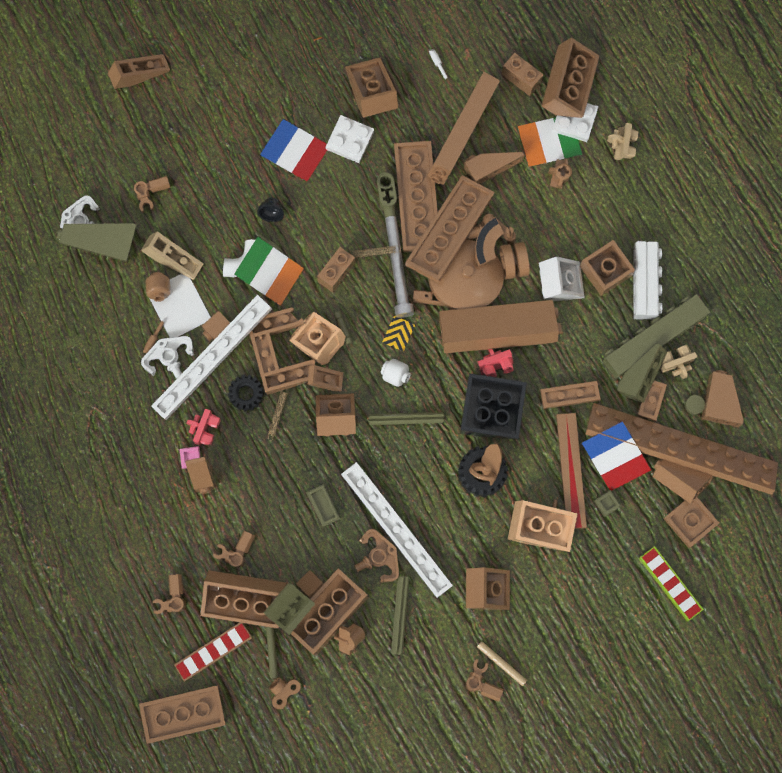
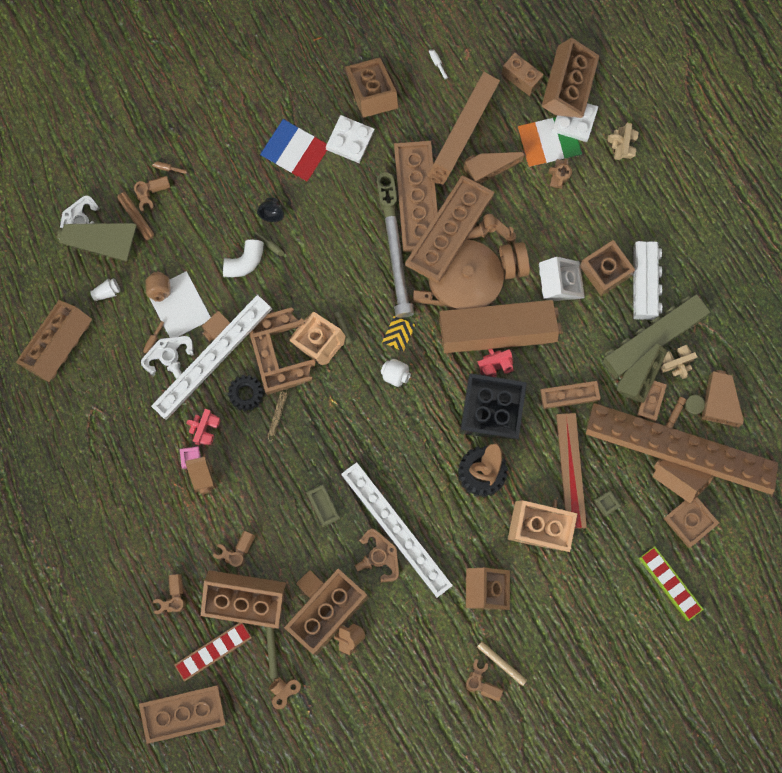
medium nougat slope [108,54,170,89] -> none
tan slope [141,231,203,280] -> none
sticker [234,237,304,306] -> none
olive bracket [264,583,315,635] -> none
medium nougat plate [308,365,343,392] -> none
medium nougat slope [316,393,356,436] -> none
medium nougat brick [317,247,355,293] -> none
tan piece [349,246,401,258] -> none
olive axle [368,412,444,425] -> none
olive axle [391,576,409,655] -> none
tile [474,217,504,267] -> none
sticker [582,421,651,491] -> none
none -> medium nougat slope [16,300,92,382]
none -> white cone [90,278,120,301]
none -> medium nougat axle [117,192,154,241]
none -> medium nougat piece [152,161,187,174]
none -> medium nougat wheel [665,397,686,429]

